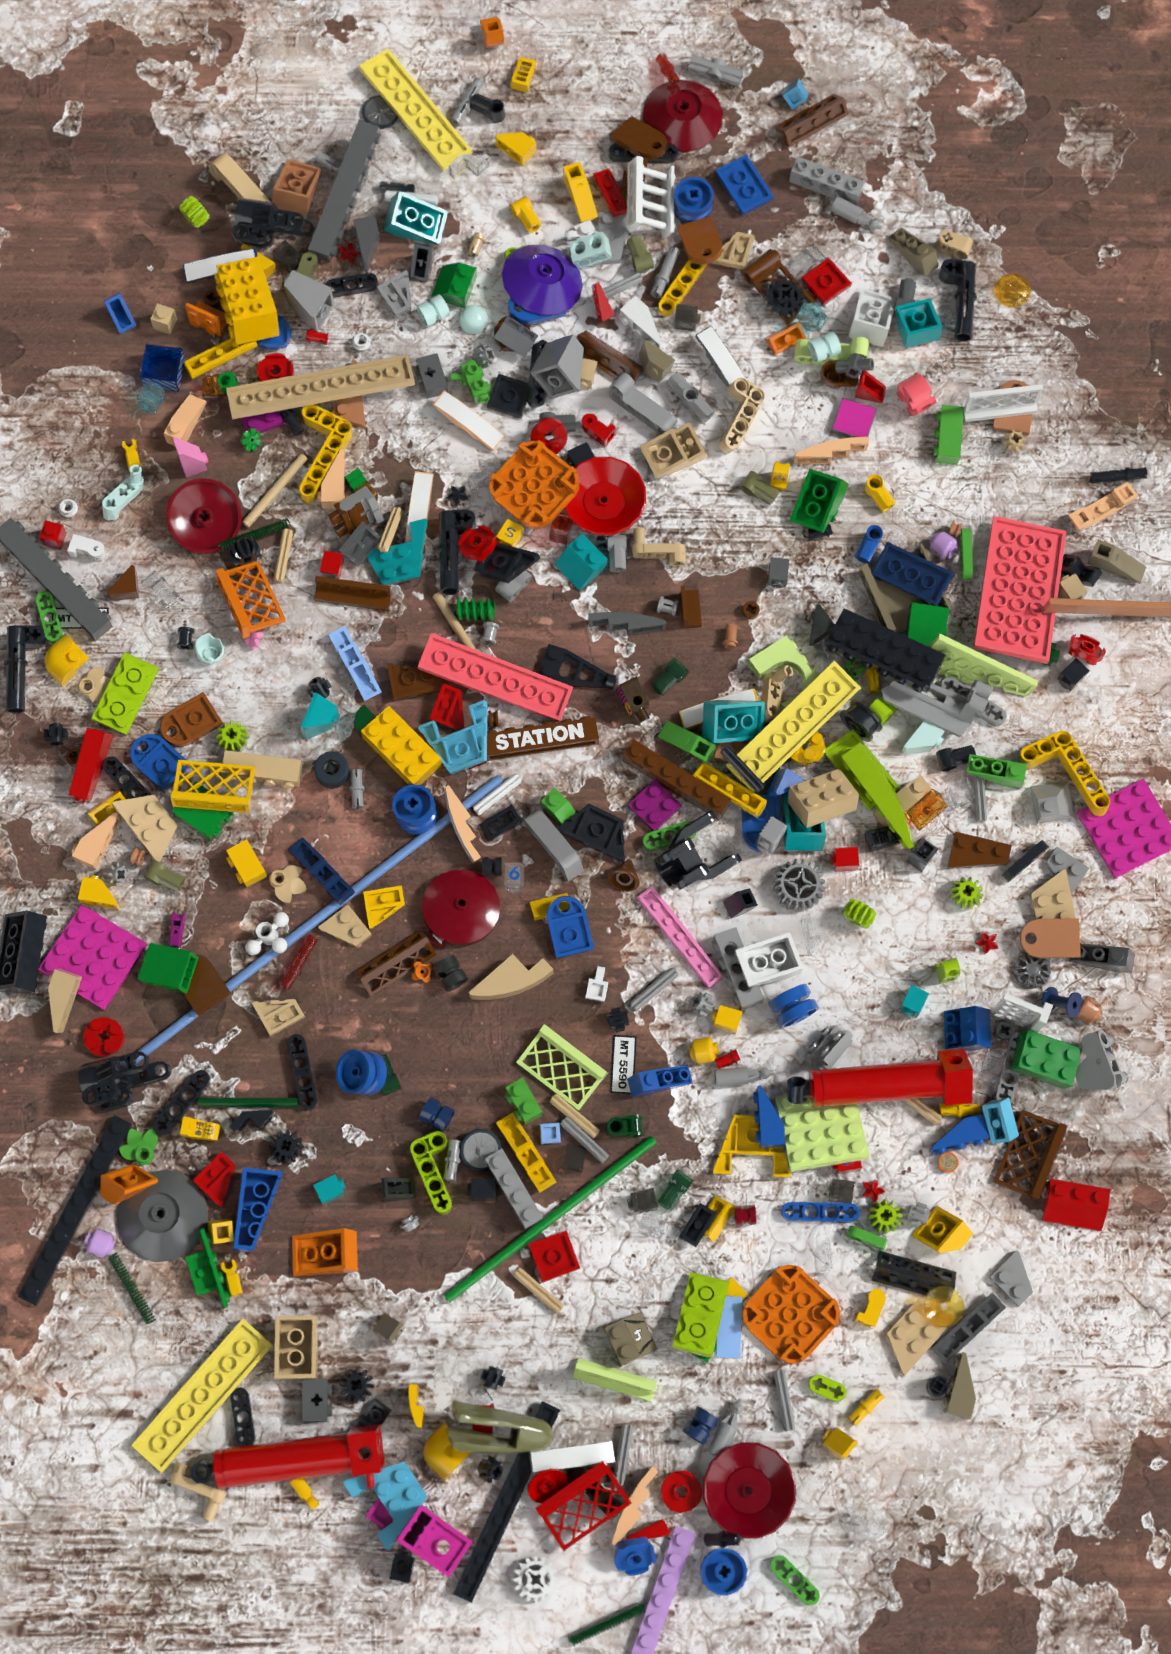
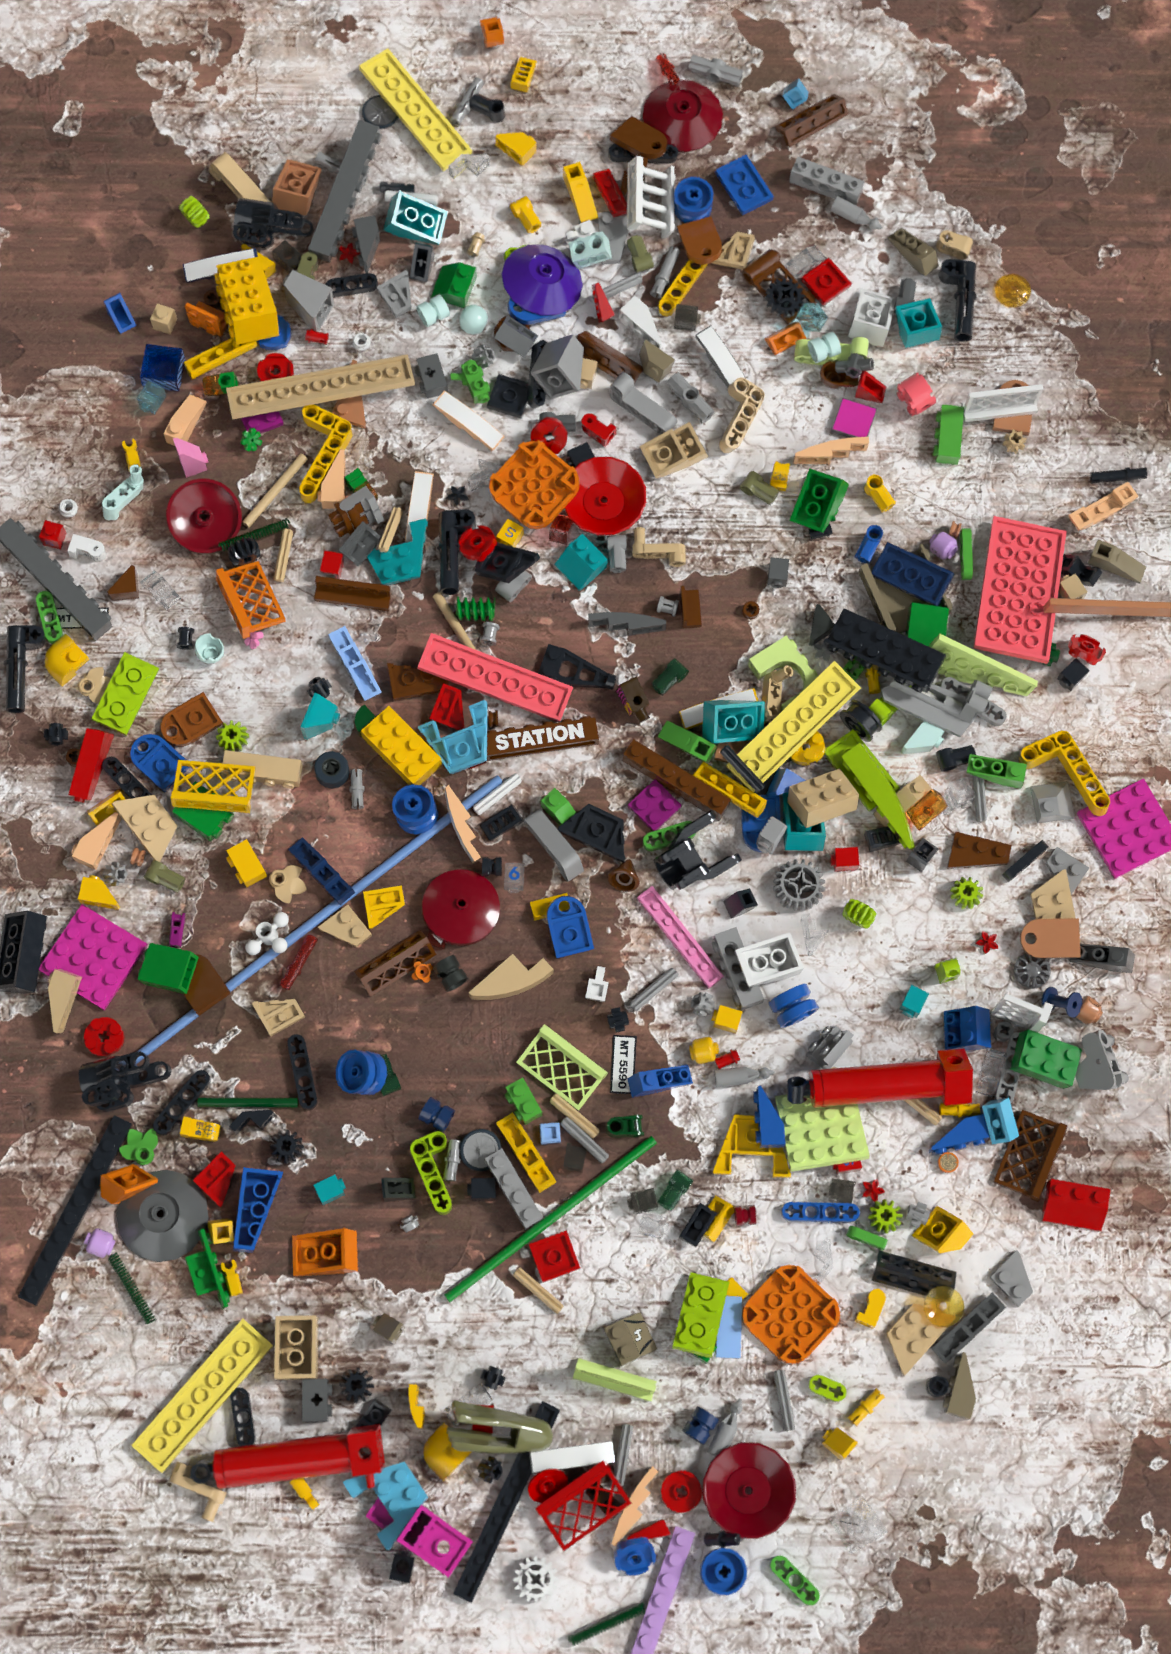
black axle [280,409,305,436] -> none
nougat pin [723,624,738,650] -> none

